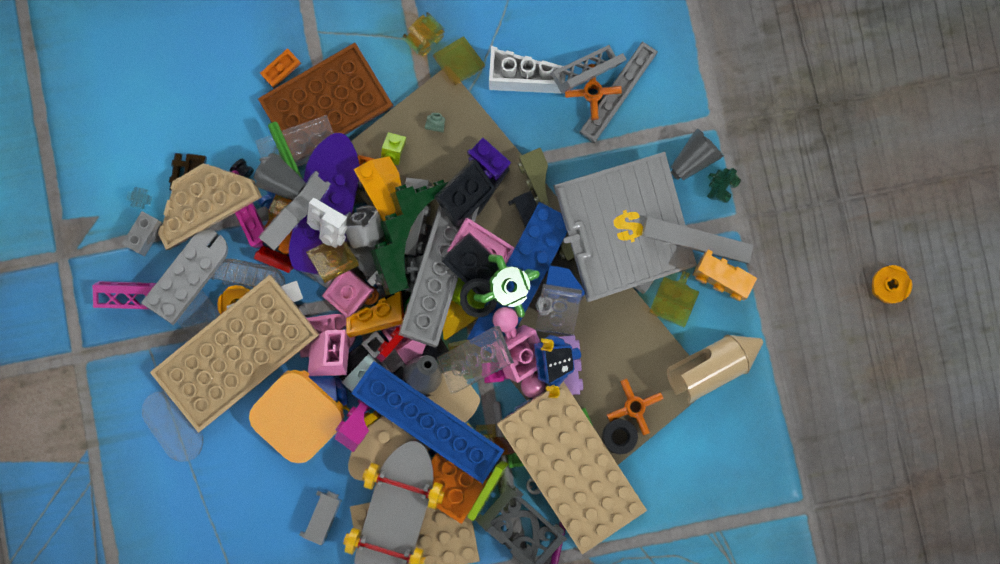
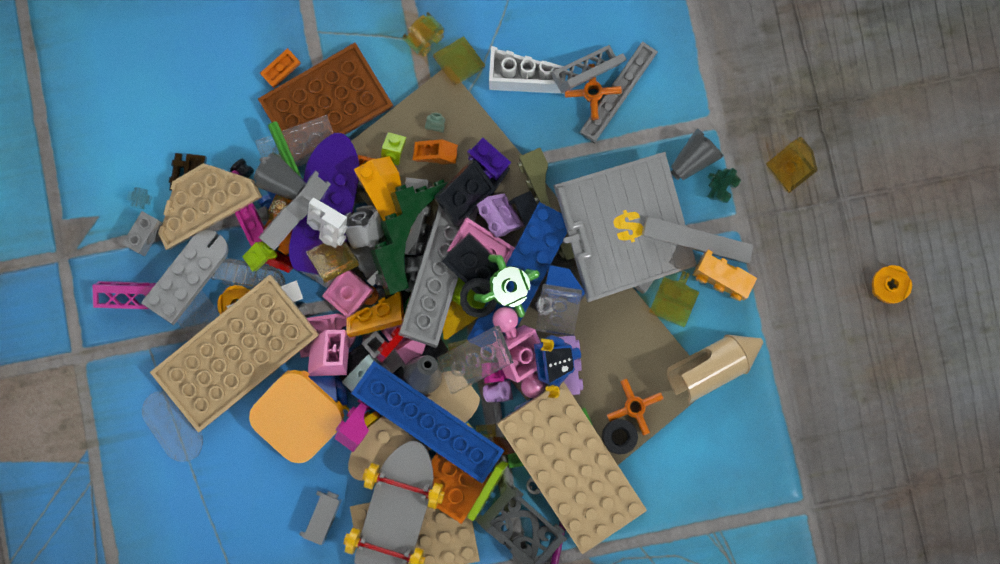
none -> lime bracket [242,241,278,272]
none -> orange arch [413,139,458,165]
none -> lavender plate [477,193,524,238]
none -> lavender piece [483,380,513,403]
none -> clear yellow slope [766,136,818,193]

